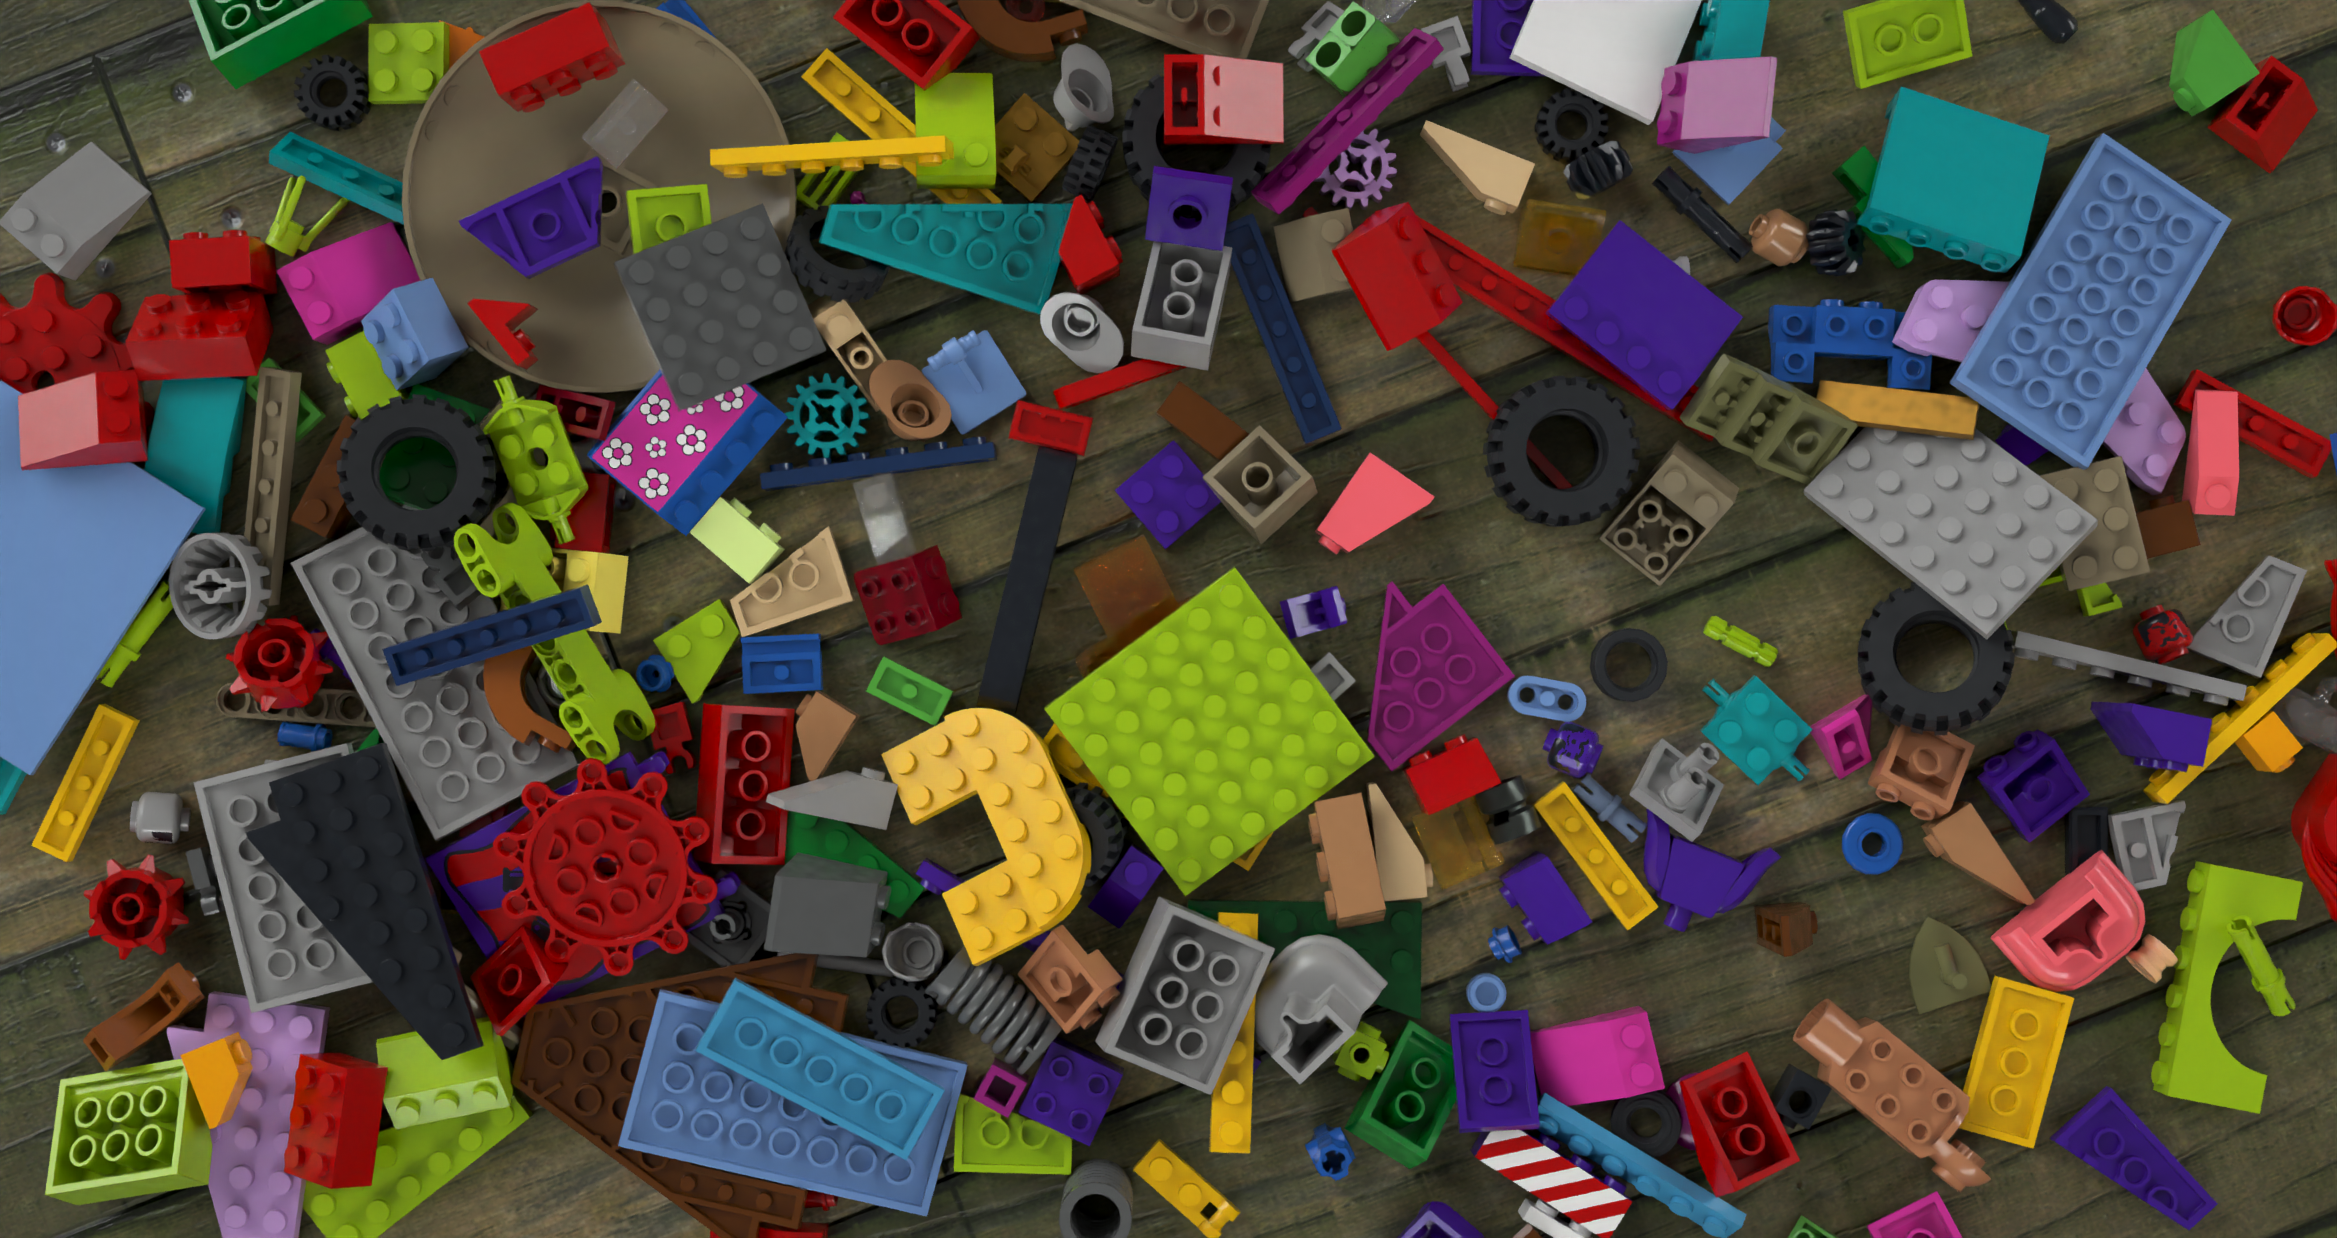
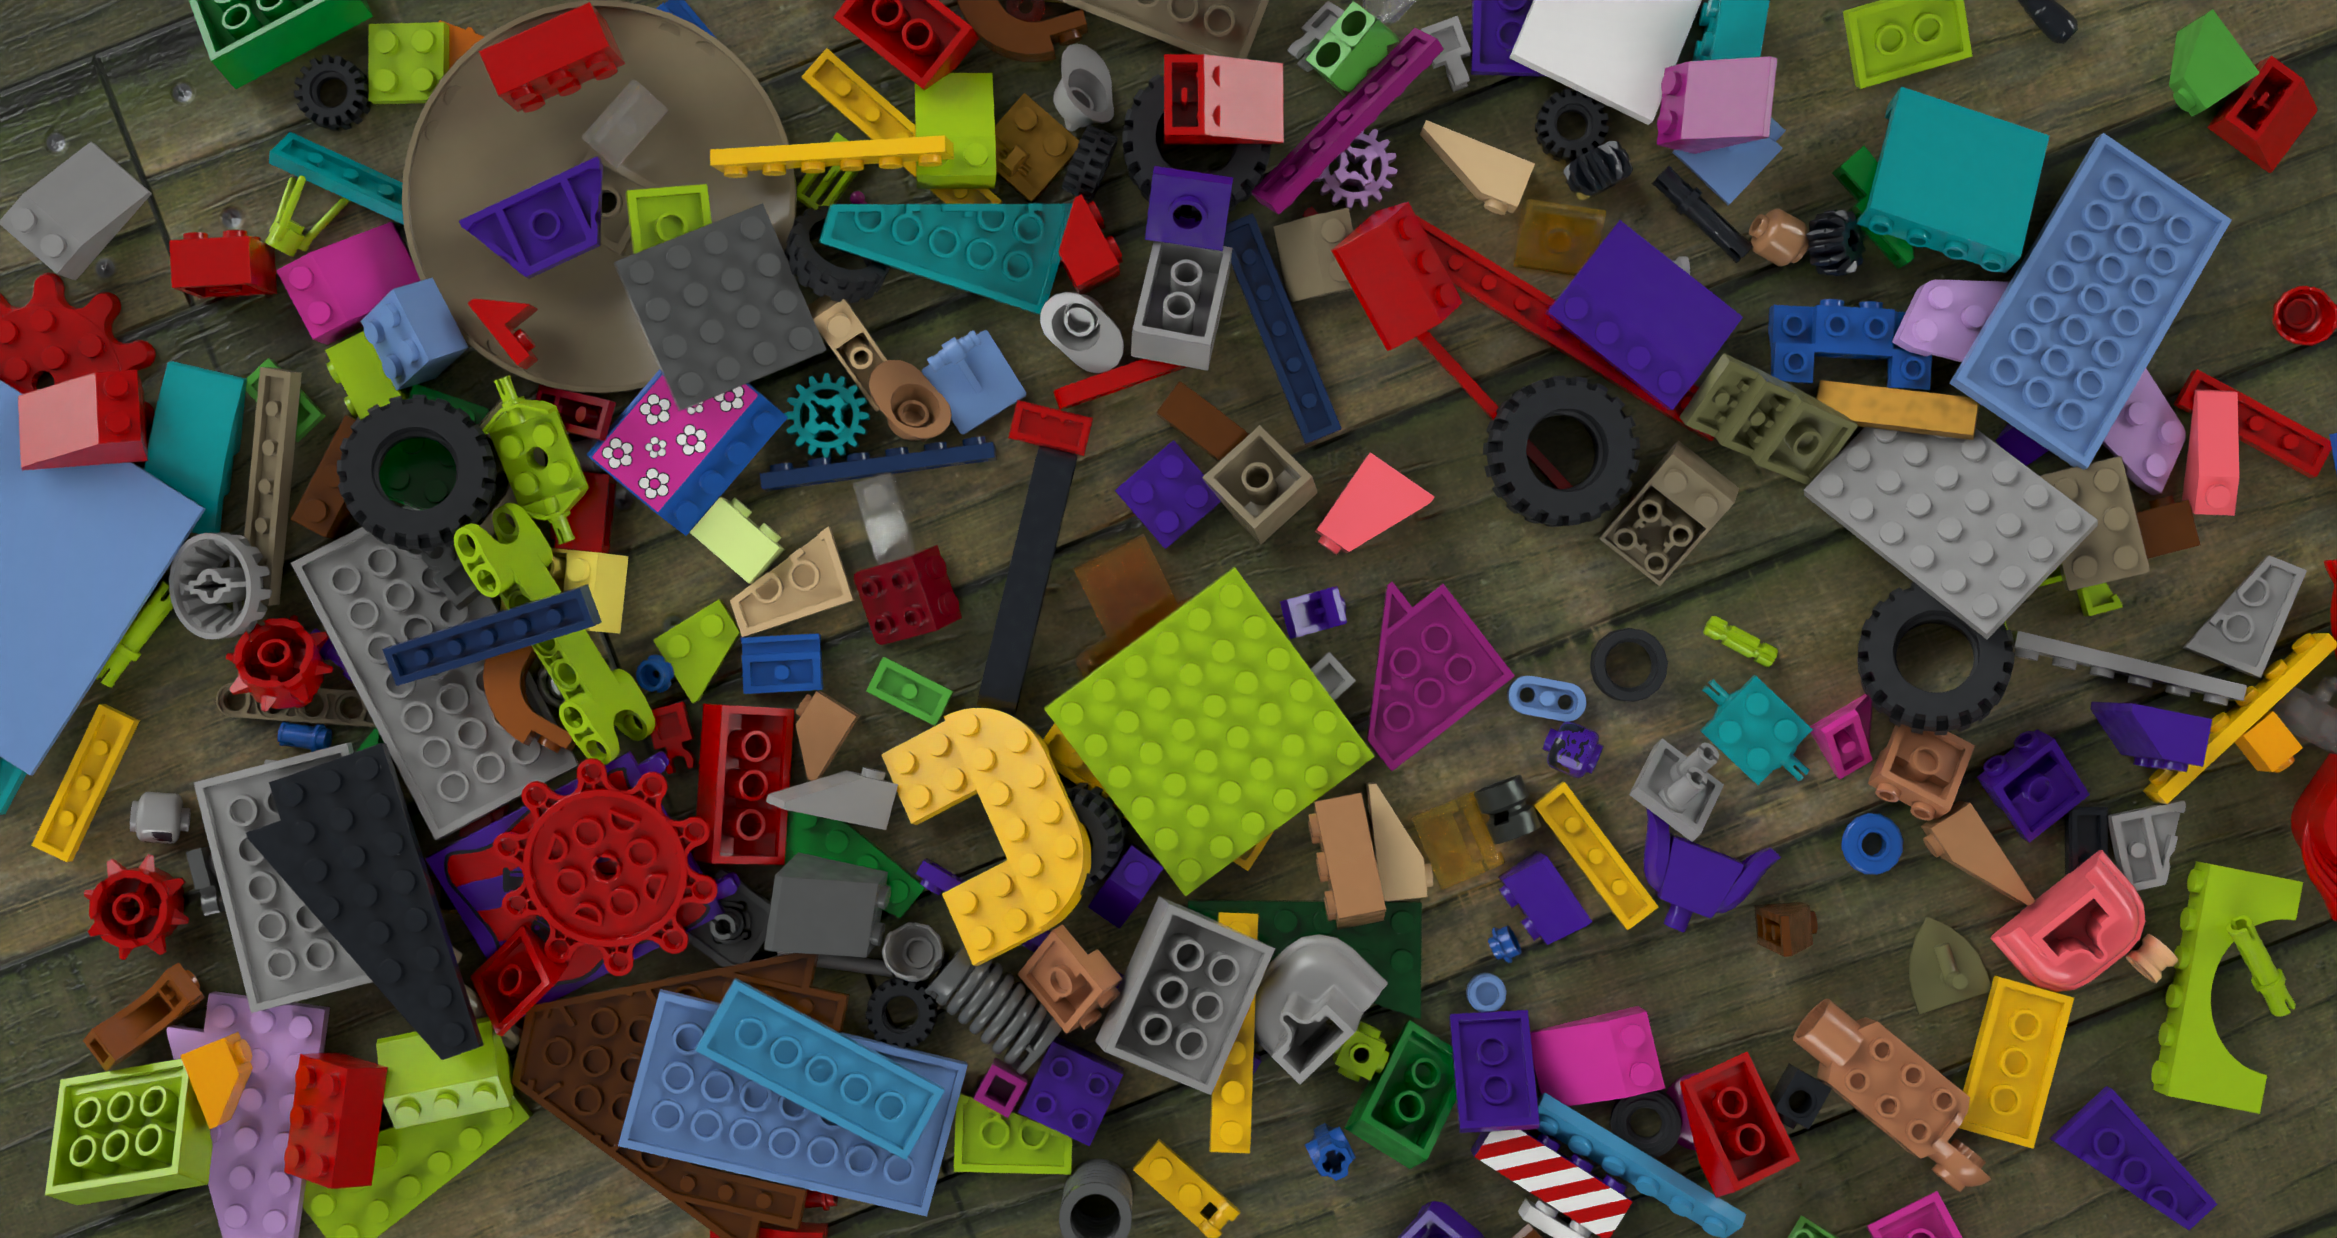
red brick [125,290,274,381] -> none
red slope [1403,734,1501,815] -> none
sand blue pin [1572,773,1647,843] -> none
red head [2132,604,2193,665] -> none

